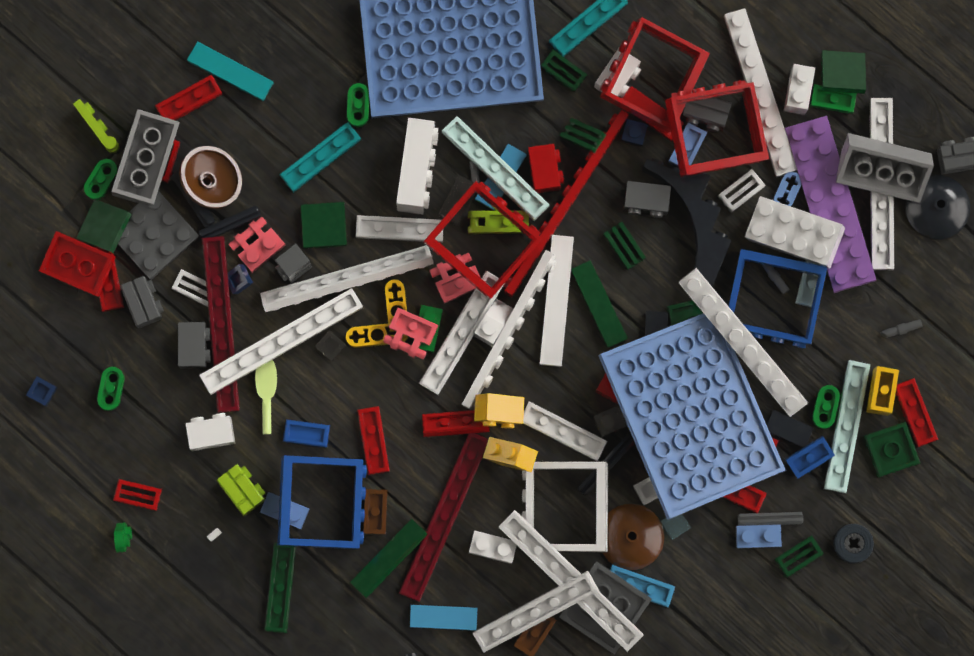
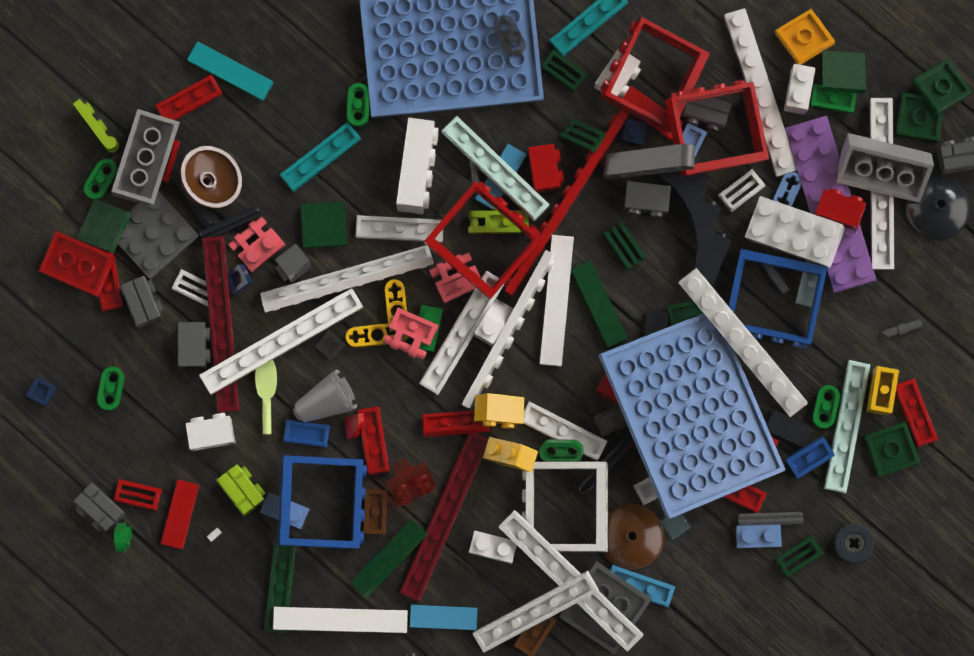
none -> dark grey brick [74,483,126,533]
none -> red tile [161,480,200,549]
none -> white tile [273,607,408,633]
none -> light grey cone [293,370,357,423]
none -> red tile [344,413,364,439]
none -> clear red plate [385,458,437,507]
none -> clear smoke plate [494,15,526,57]
none -> green plate [539,439,584,462]
none -> dark grey beam [603,144,695,179]
none -> light orange tile [775,9,835,65]
none -> red brick [815,188,866,231]
none -> dark green tile [895,92,943,143]
none -> dark green tile [912,59,973,116]

